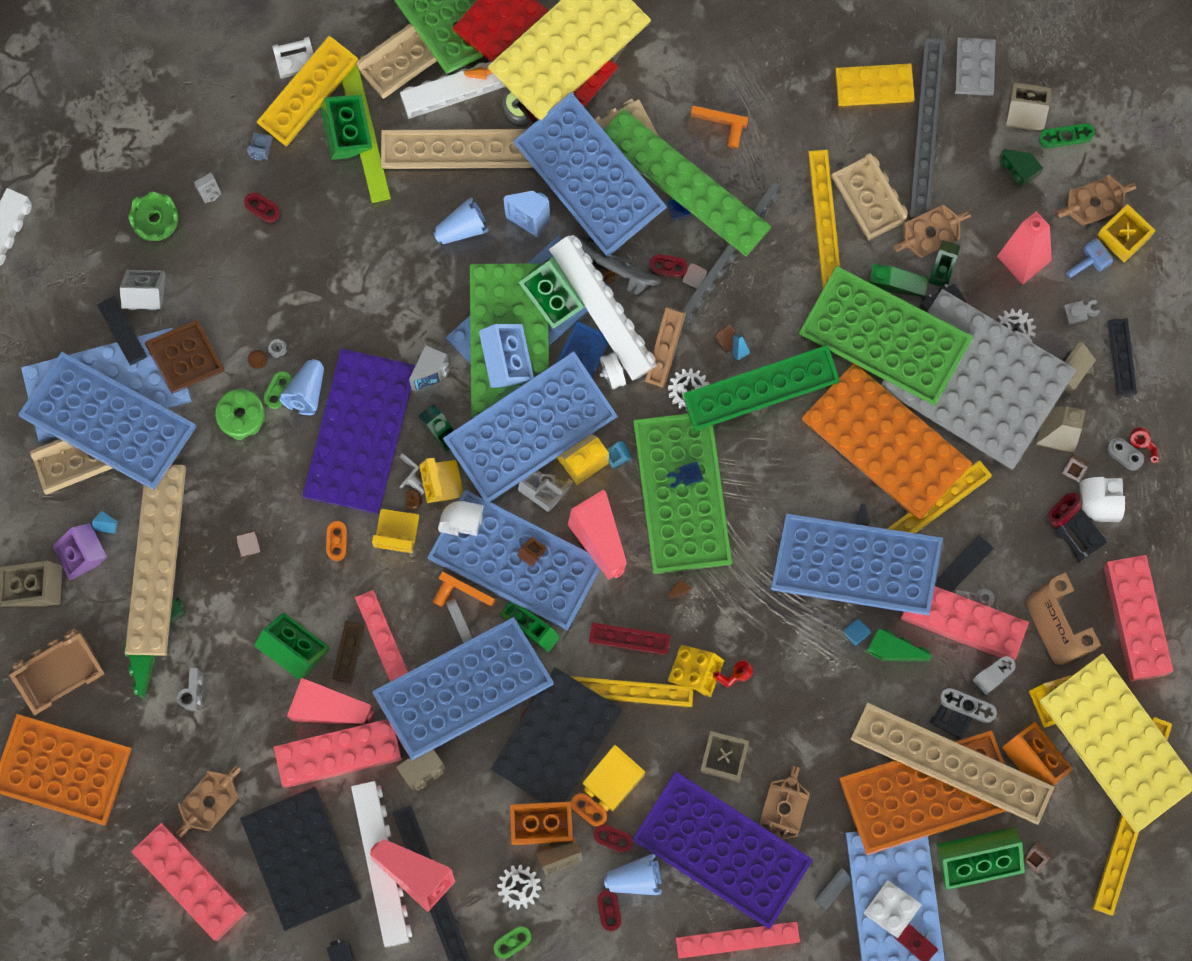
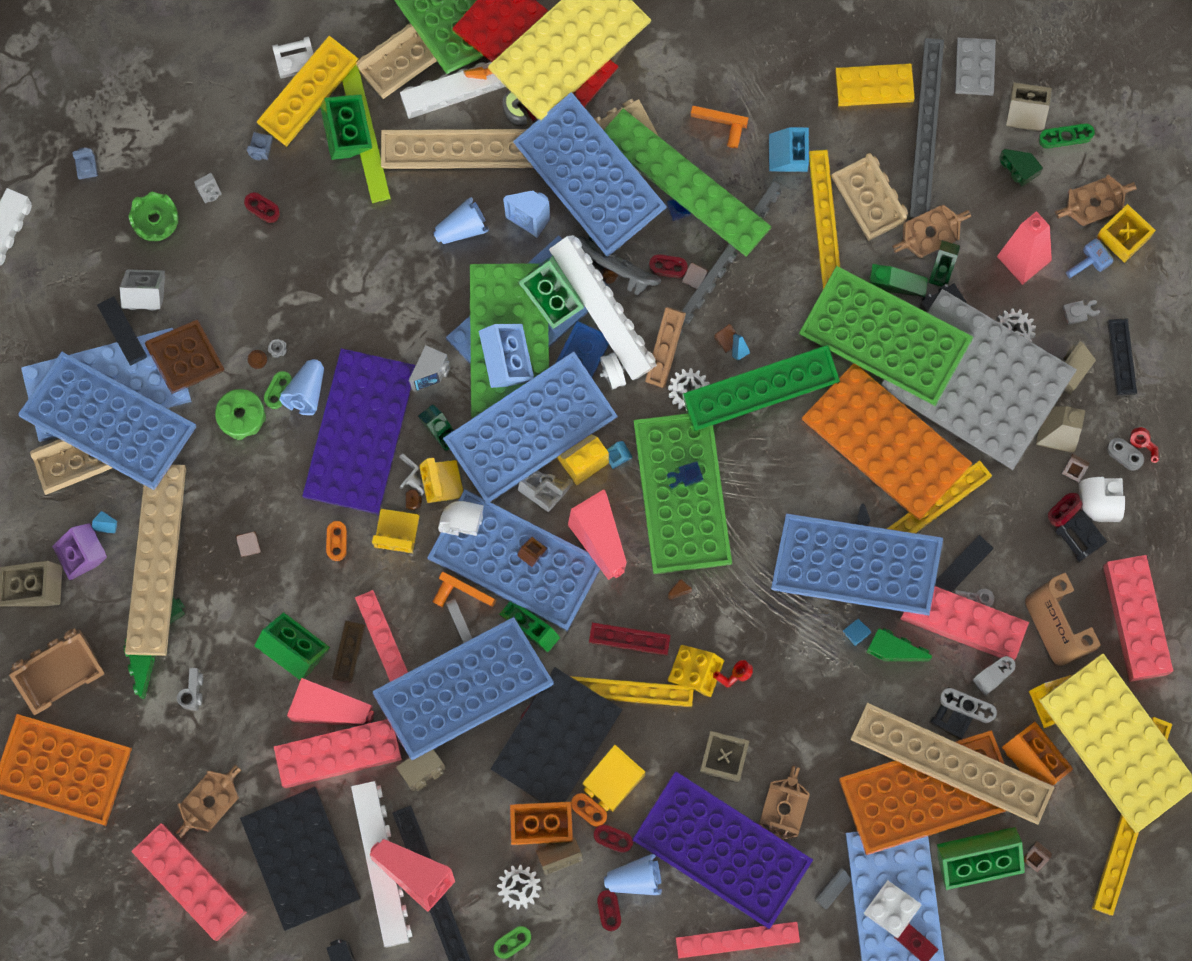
none -> sand blue bracket [73,148,98,179]
none -> dark azure slope [769,127,809,172]

